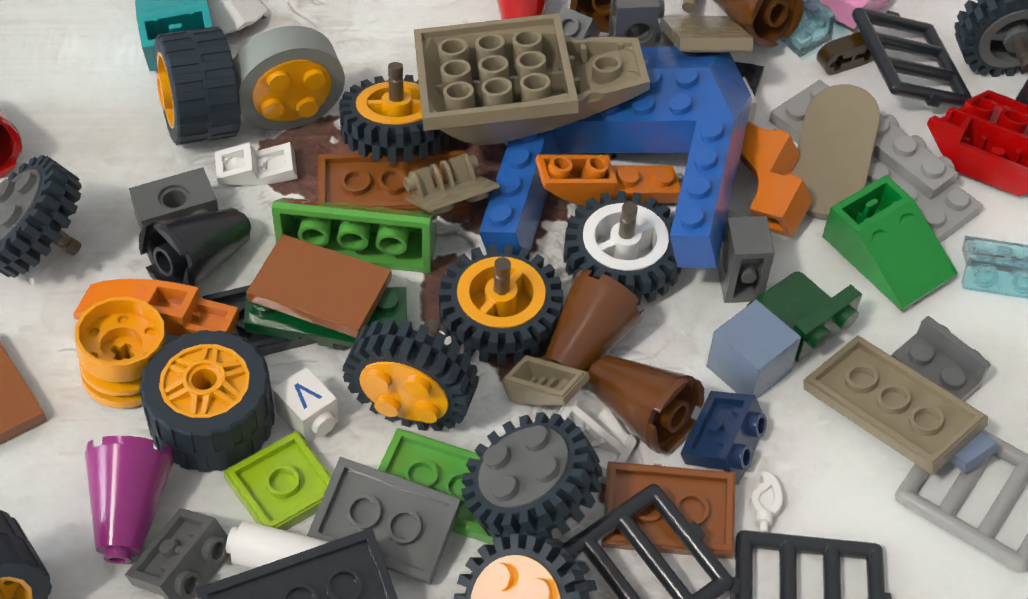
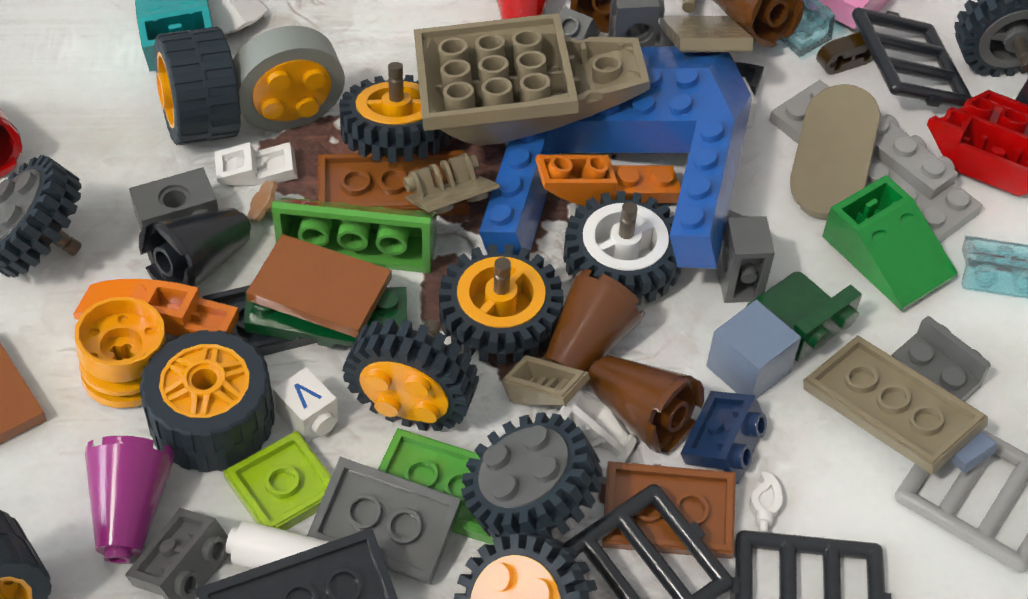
orange arch [740,122,813,238] -> none
none -> medium nougat plant [247,180,278,222]

